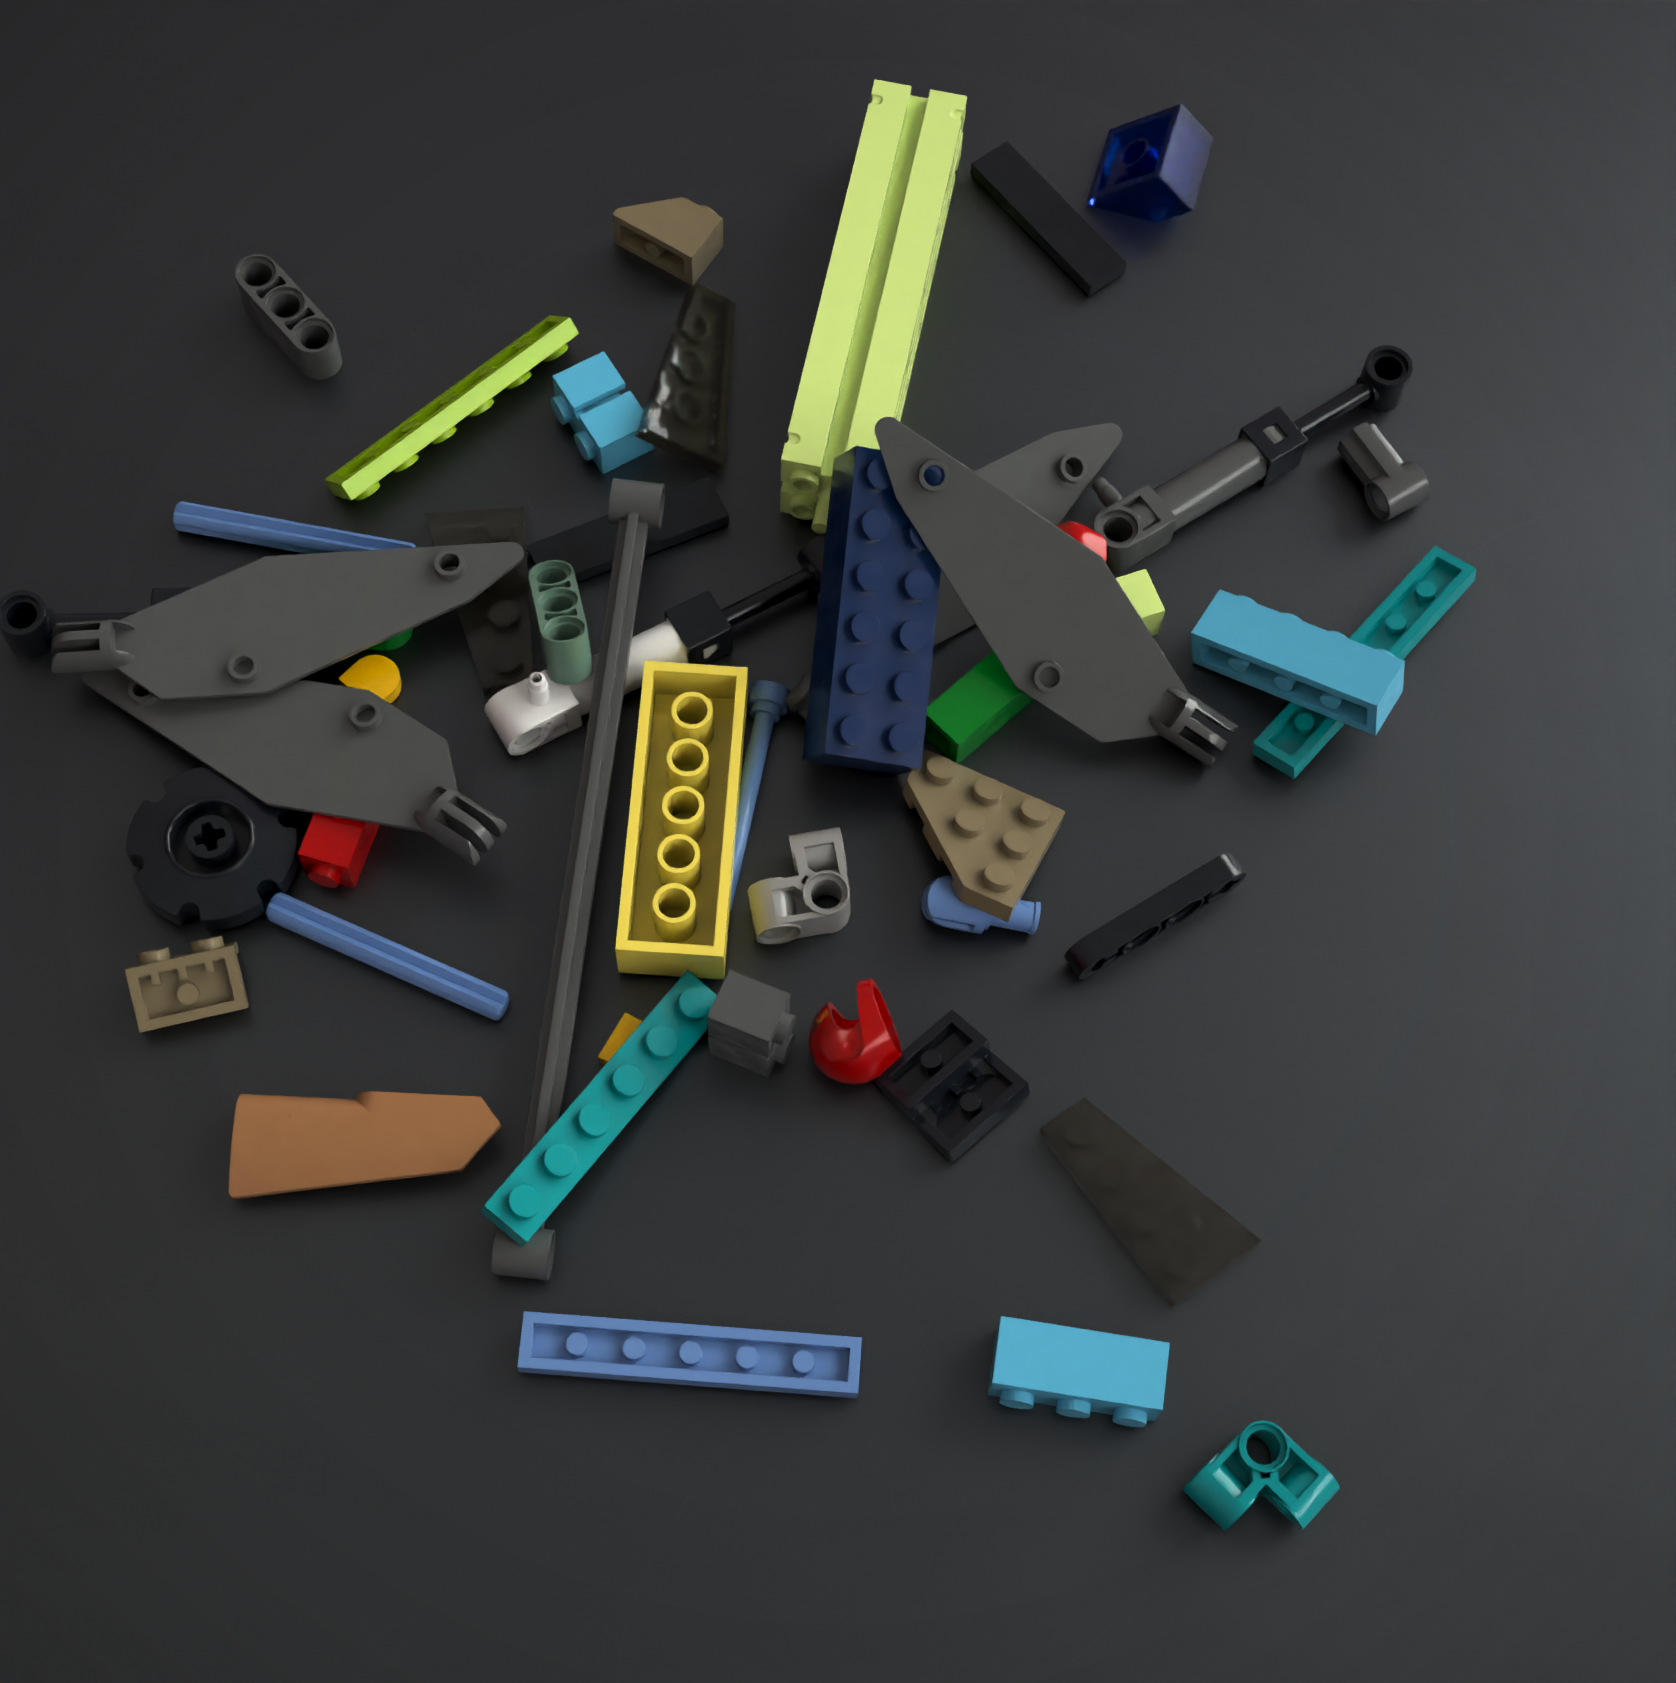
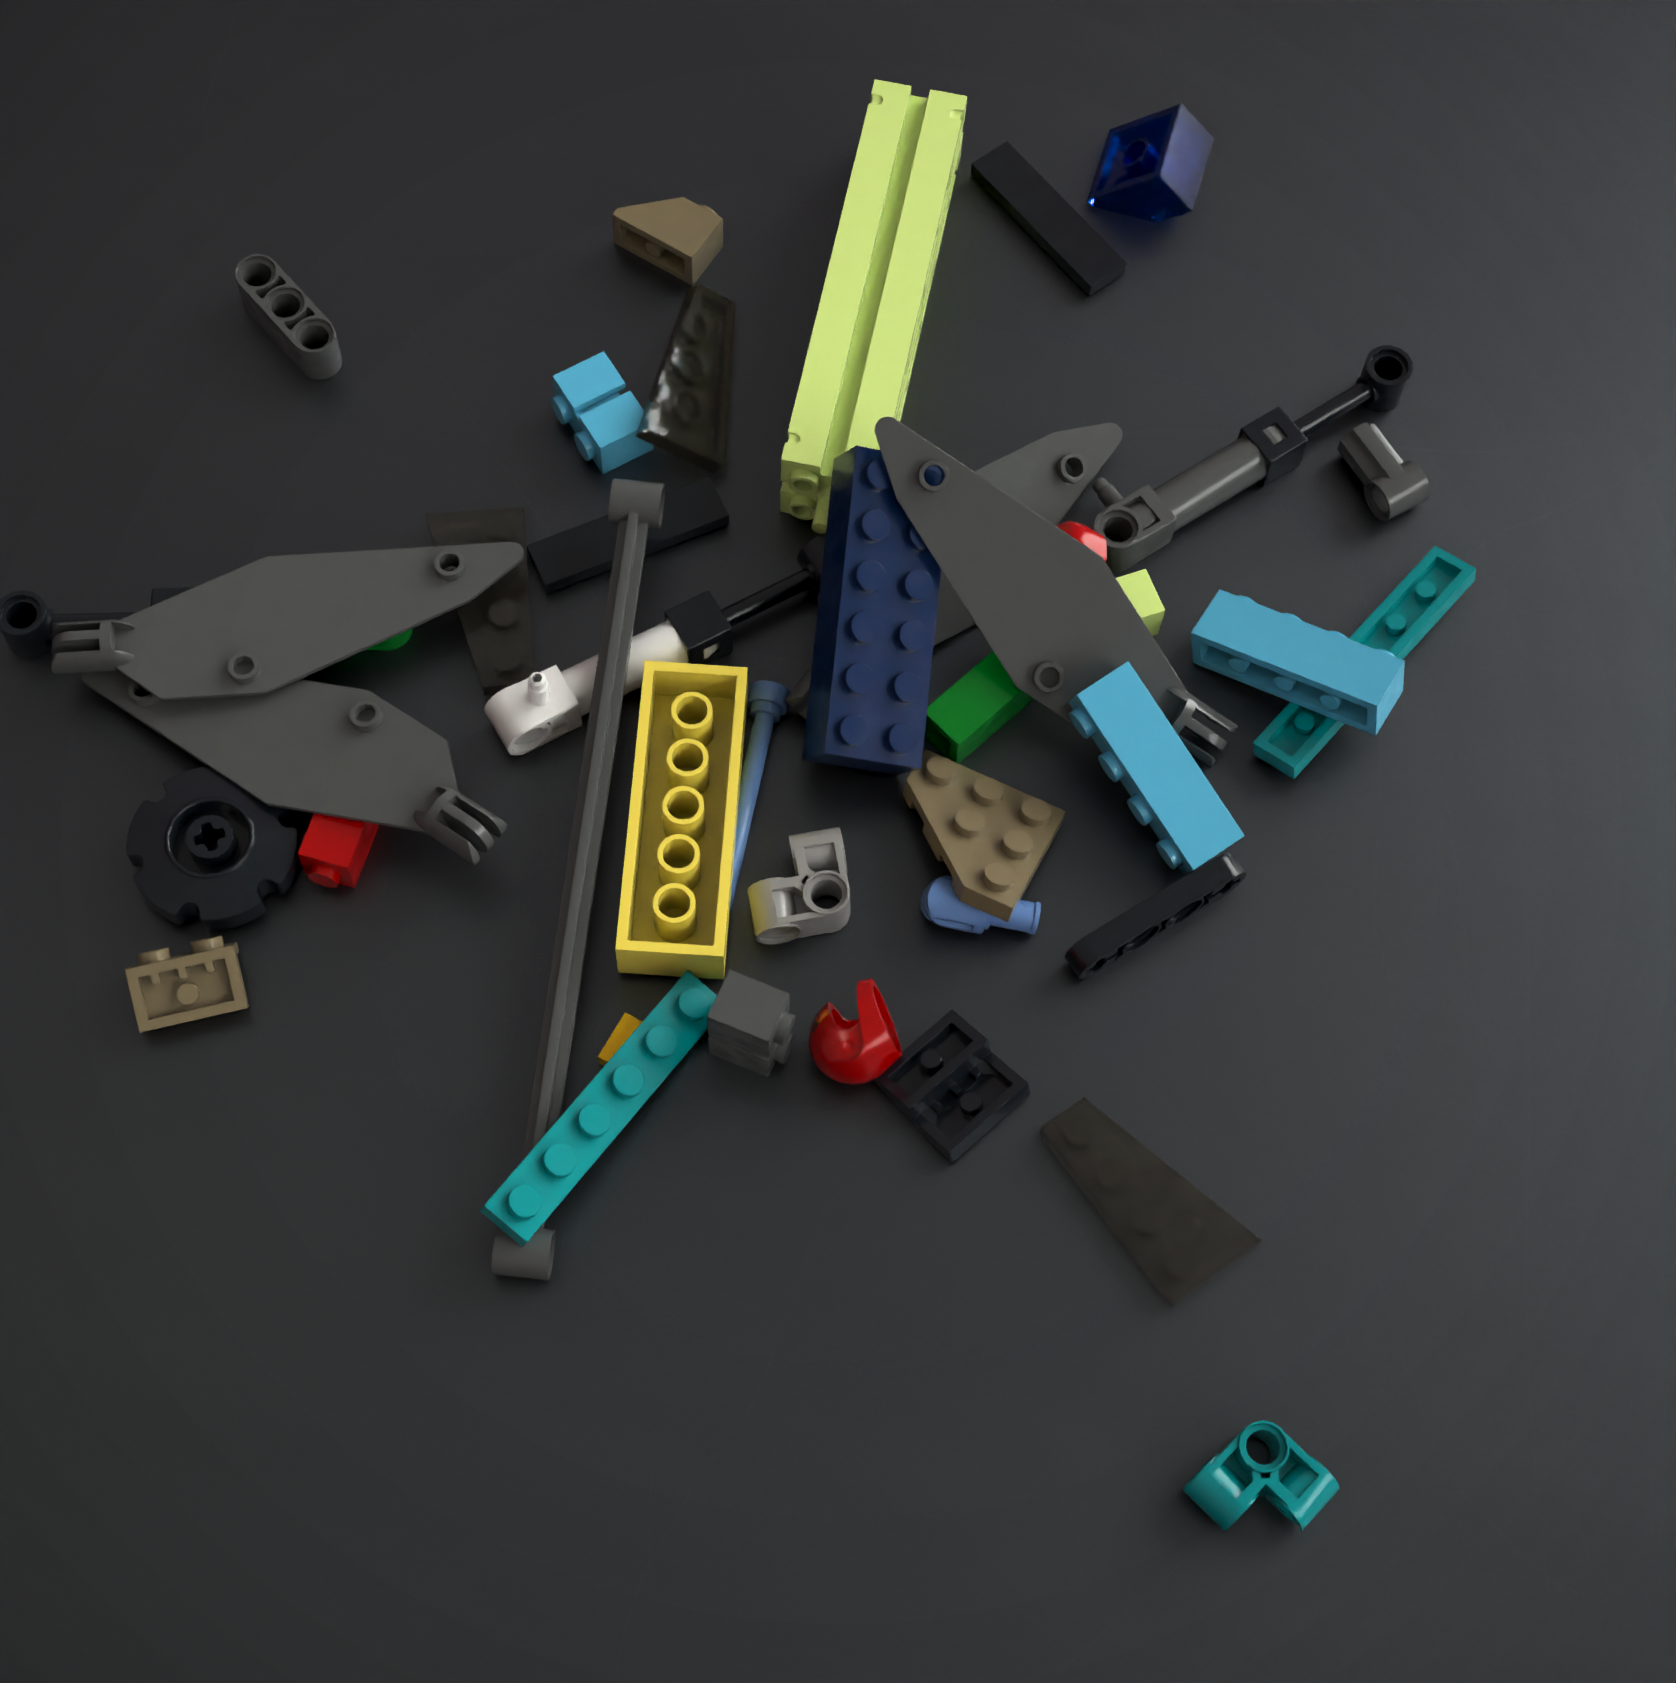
medium blue axle [172,501,416,554] -> none
medium nougat panel [228,1091,501,1199] -> none
medium blue axle [265,892,510,1020] -> none
lime plate [324,315,579,501] -> none
yellow tile [338,655,402,704] -> none
medium blue plate [517,1311,862,1398] -> none
sand green beam [528,560,593,685] -> none
medium azure brick [988,1316,1170,1427] -> none
none -> medium azure brick [1068,661,1245,874]

